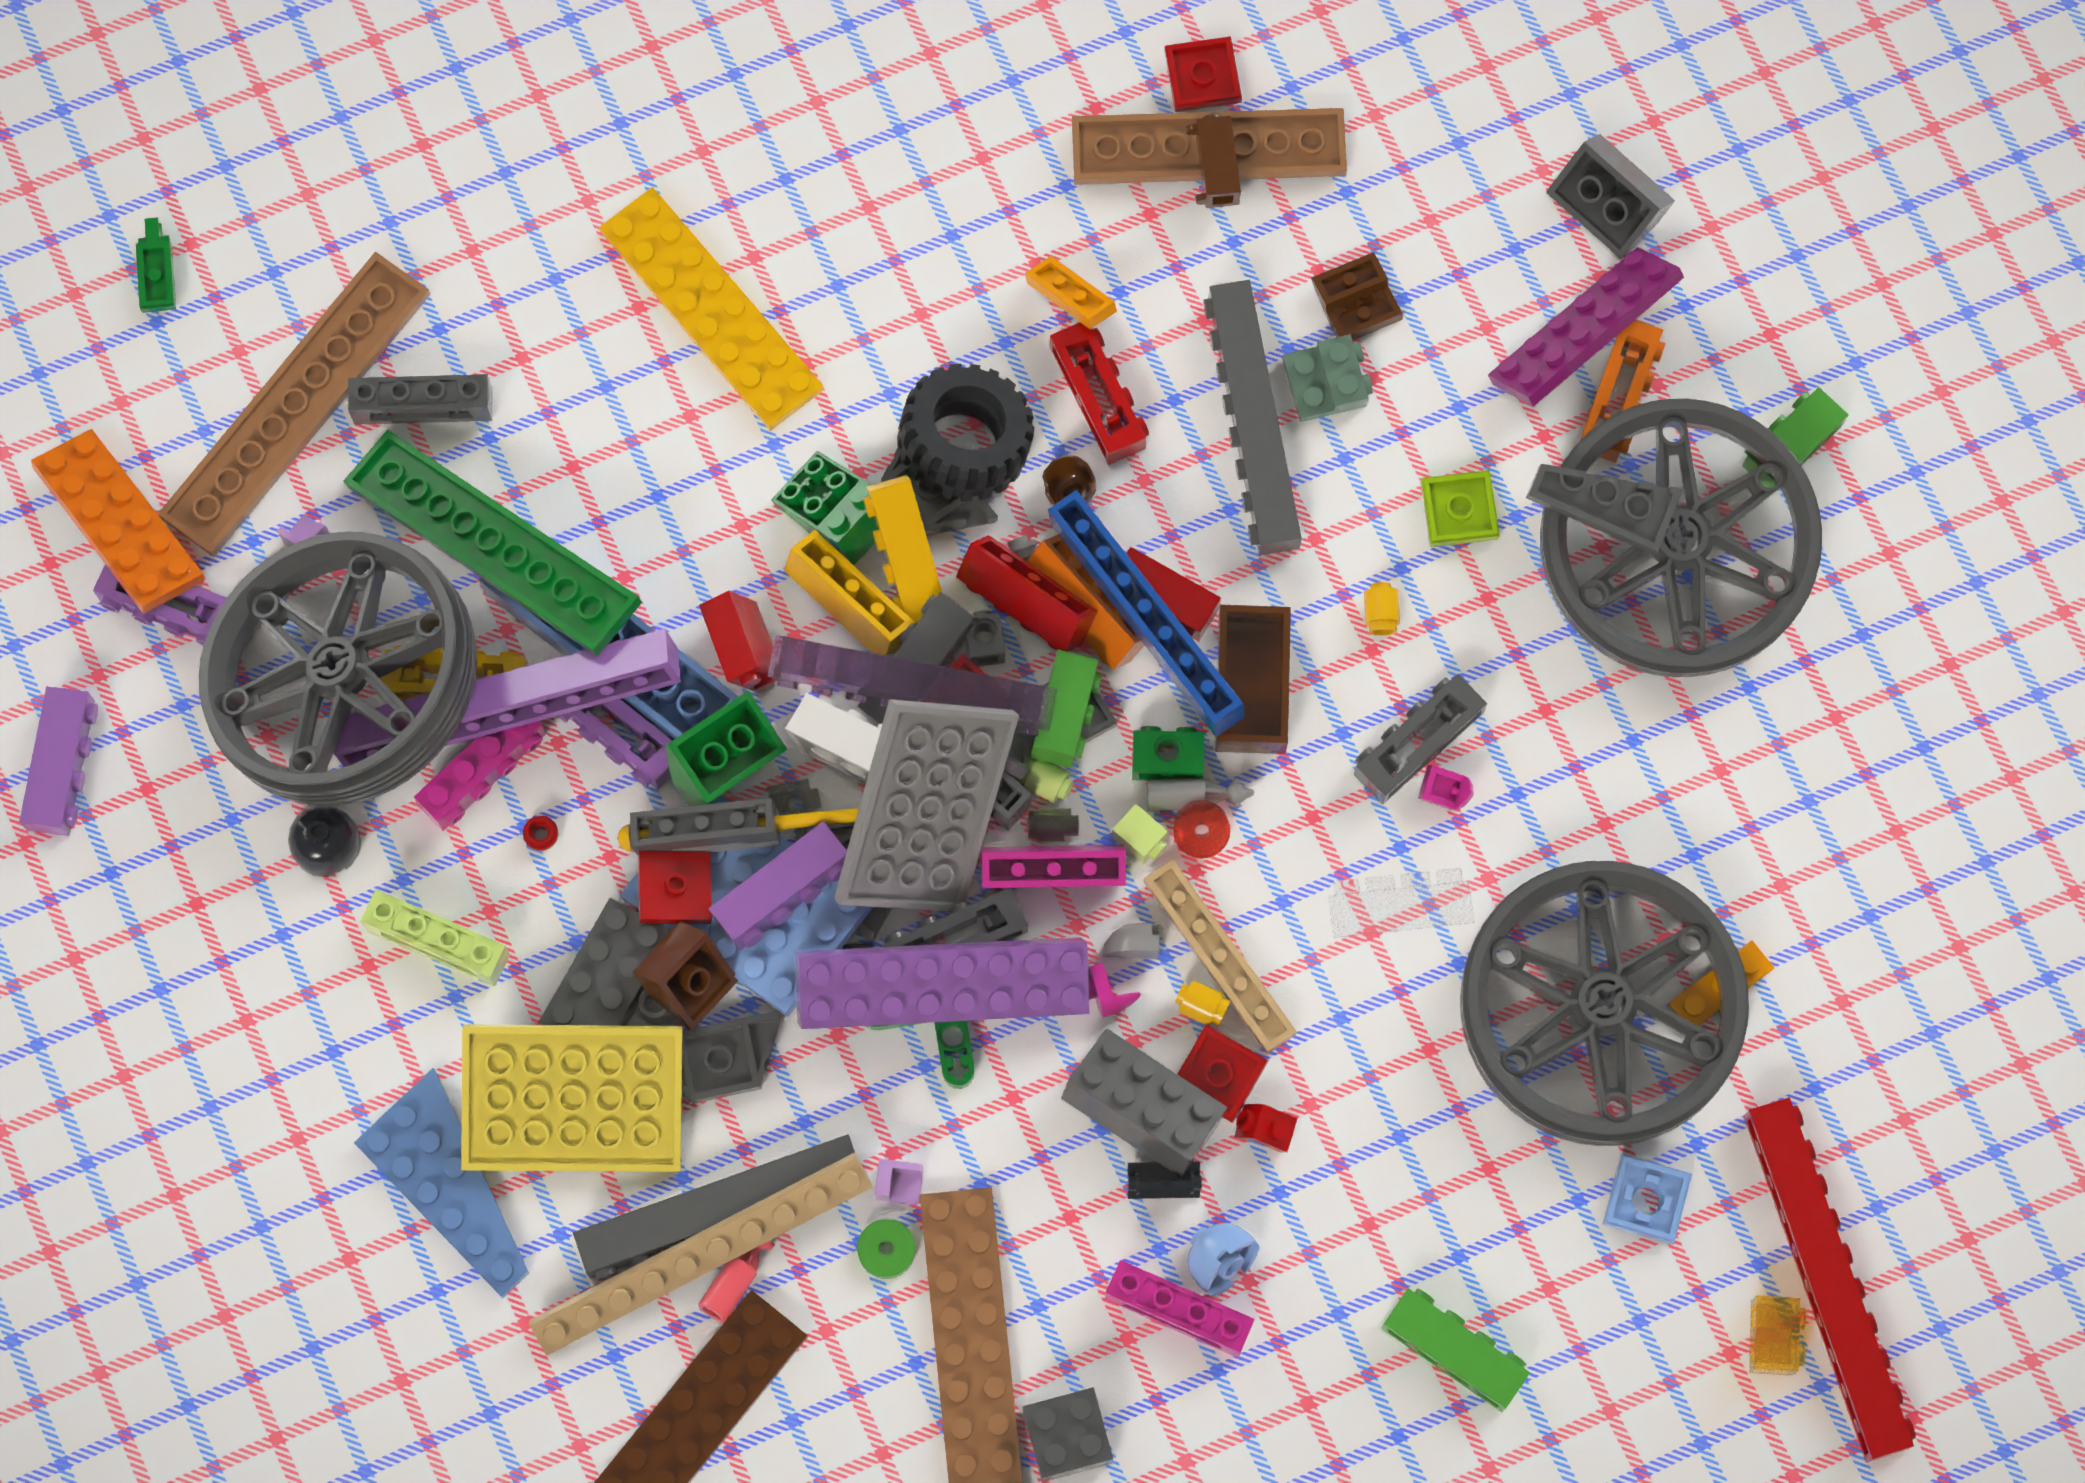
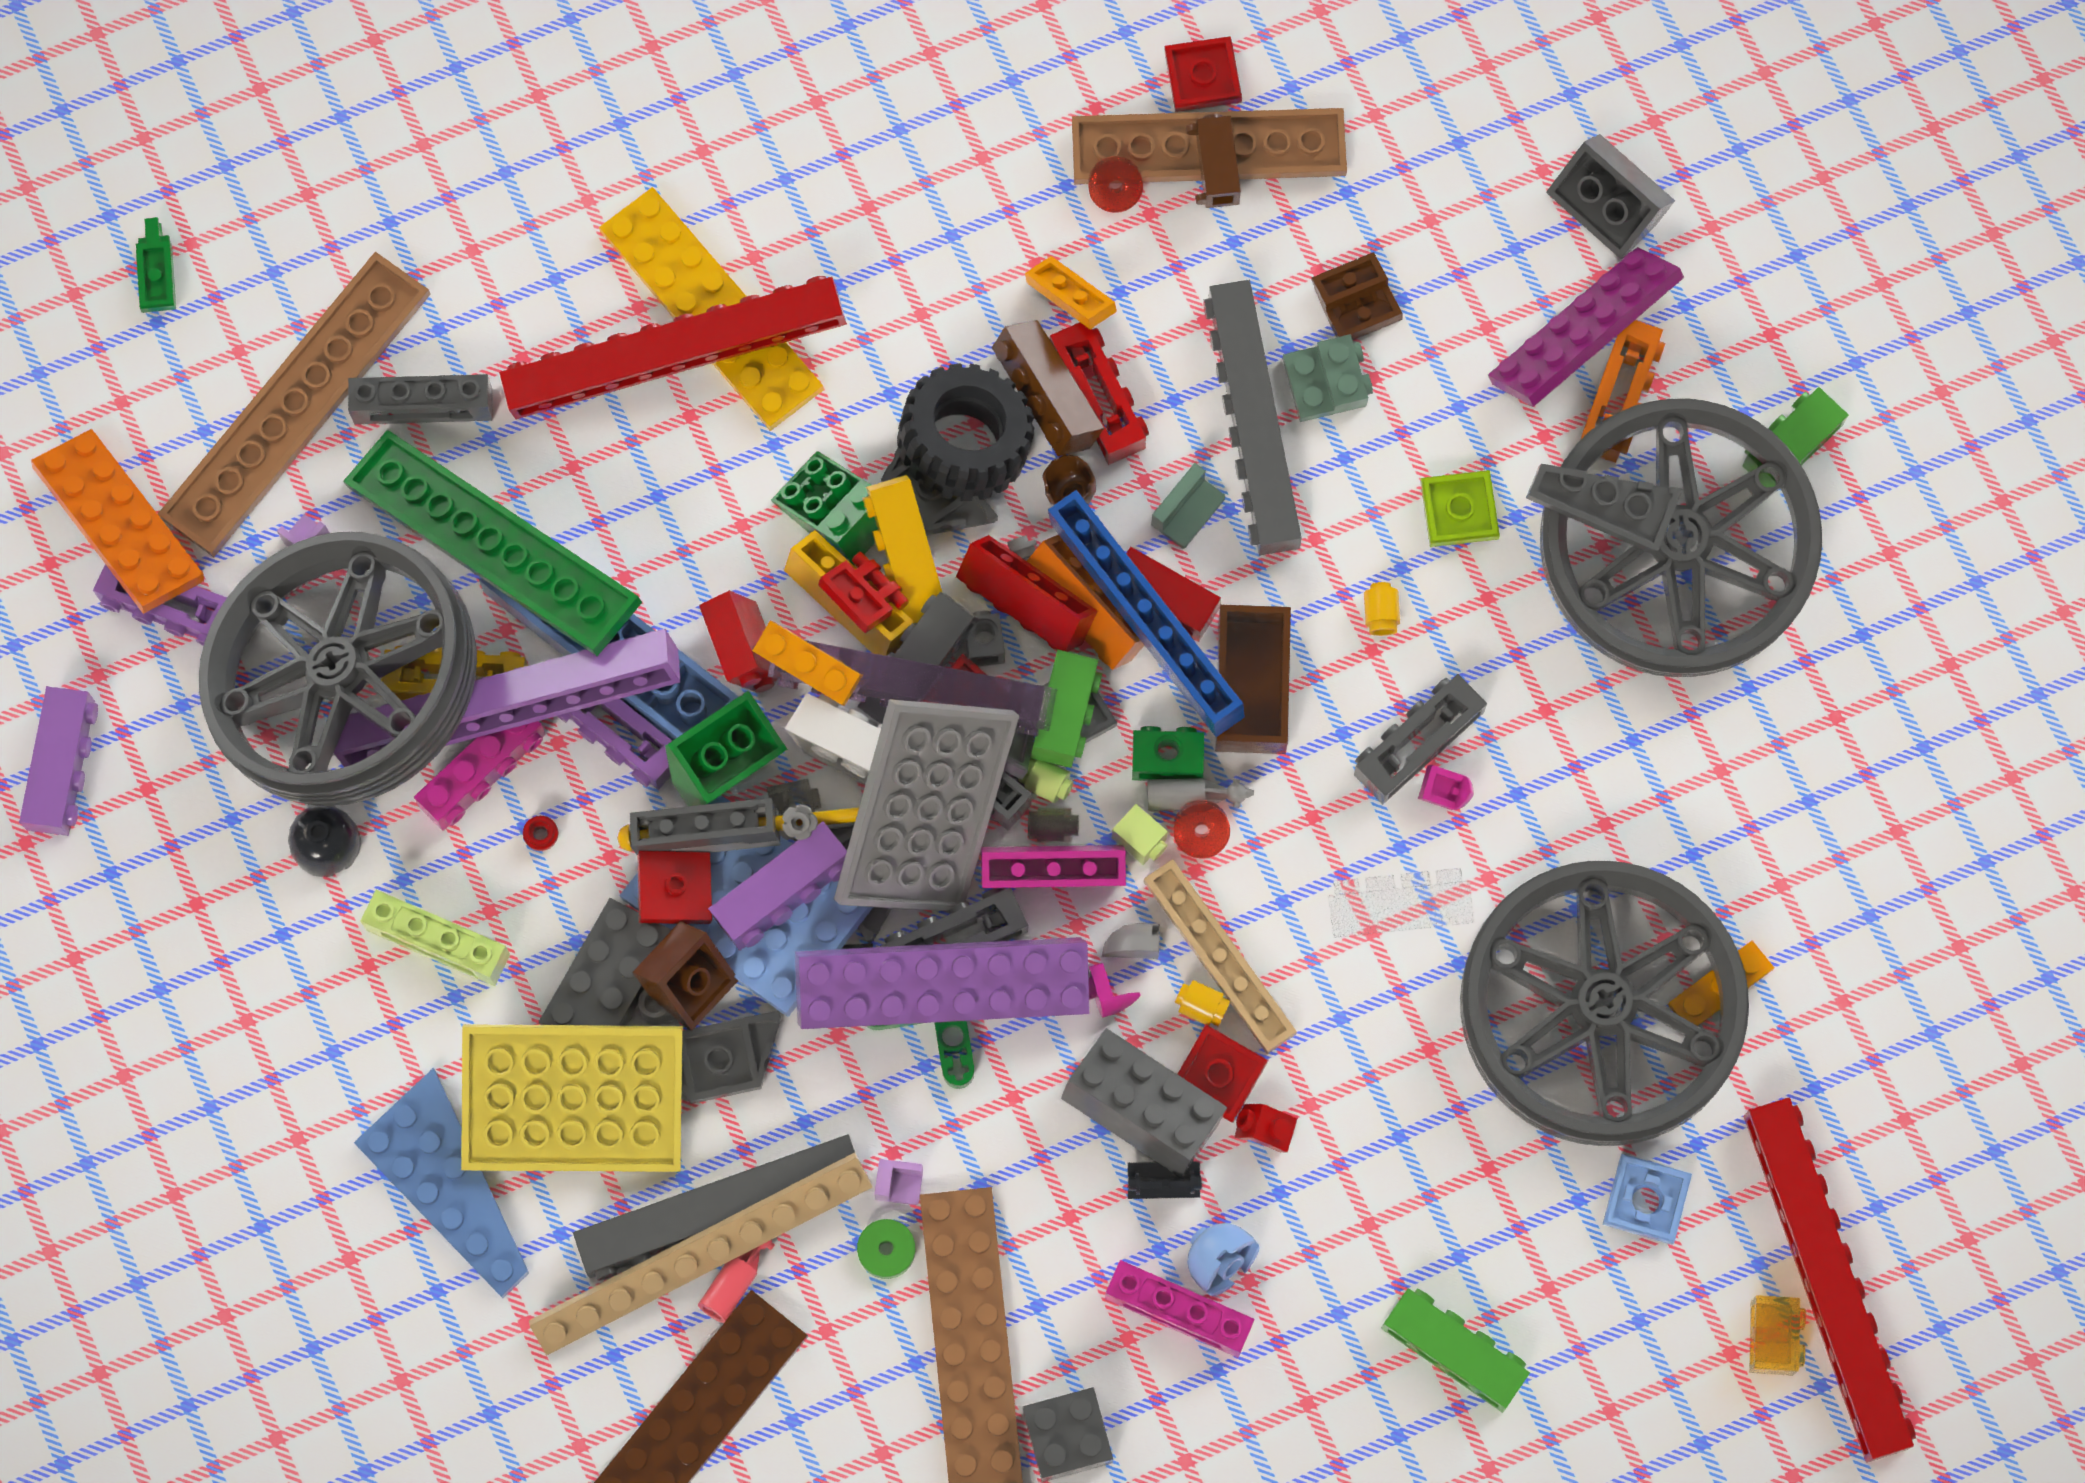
none -> red brick [499,276,847,420]
none -> light orange plate [752,620,863,706]
none -> light grey plate [782,804,818,840]
none -> red plate [818,552,909,634]
none -> reddish brown brick [991,320,1104,456]
none -> clear red piece [1088,156,1143,213]
none -> sand green panel [1151,463,1225,549]

